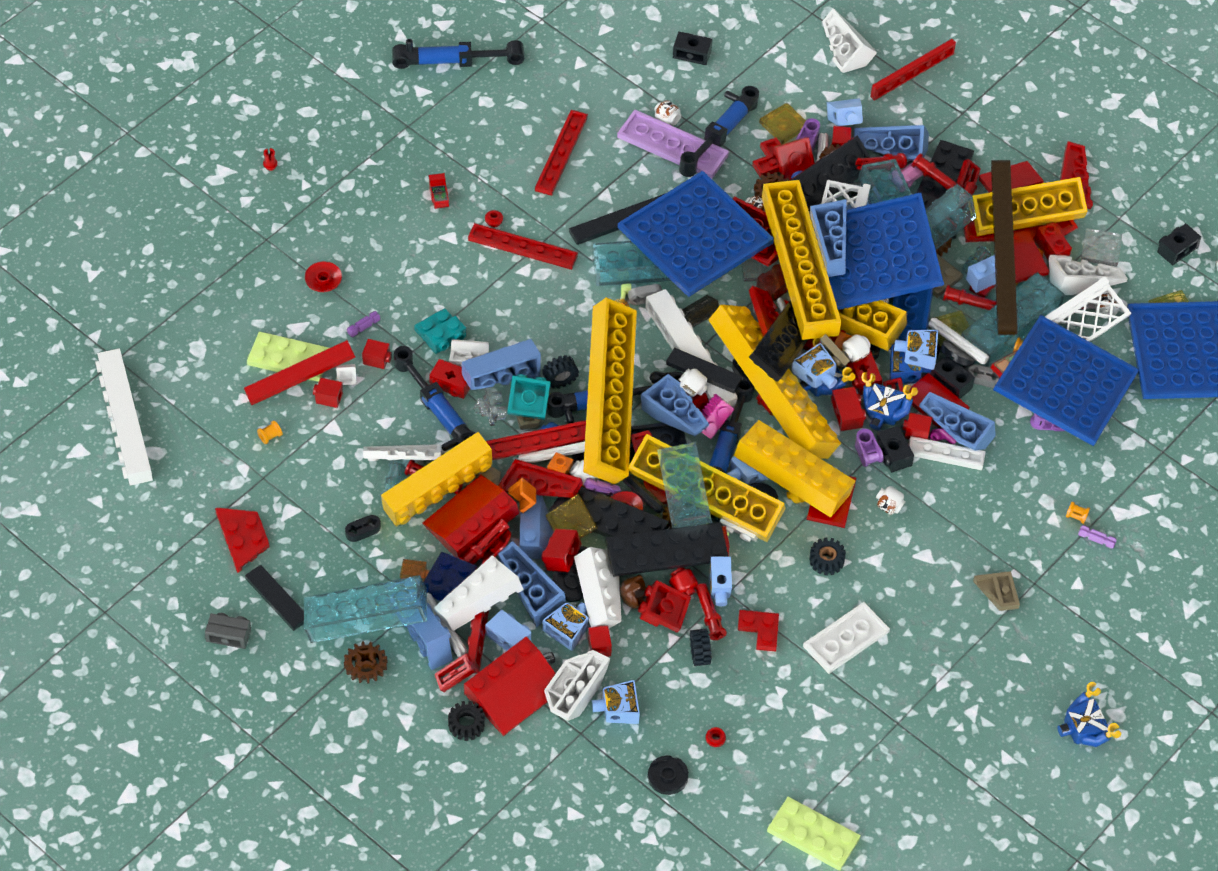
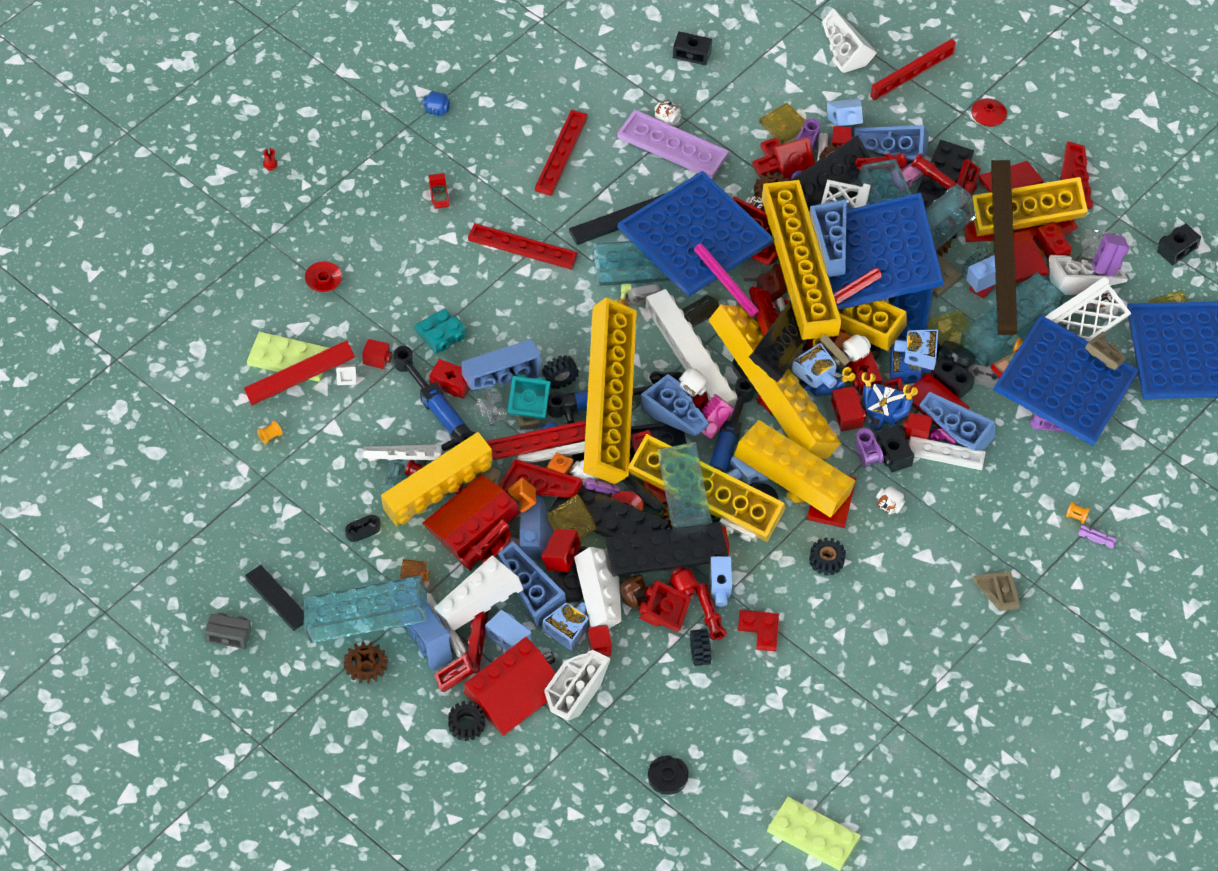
white brick [95,348,153,485] -> none
red wing [215,508,270,573] -> none
red brick [313,377,343,408] -> none
medium lavender axle [347,311,380,337] -> none
black piece [392,39,525,69] -> none
clear blue brick [424,551,477,601] -> none
white bracket [449,340,489,367] -> none
red plate [485,210,503,228] -> none
light blue torso [592,680,640,724] -> none
black tile [666,347,743,394] -> none
black piece [679,86,759,177] -> none
red plate [705,727,726,747] -> none
white tile [803,602,890,674] -> none
white axle [928,318,989,364] -> none
red pin [943,284,997,313] -> none
torso [1057,682,1121,747] -> none
none -> blue head [423,91,450,116]
none -> dark pink axle [694,243,759,317]
none -> axle [833,268,882,304]
none -> red dish [971,98,1007,127]
none -> dark tan wing [1085,331,1126,370]
none -> medium lavender brick [1091,233,1129,276]

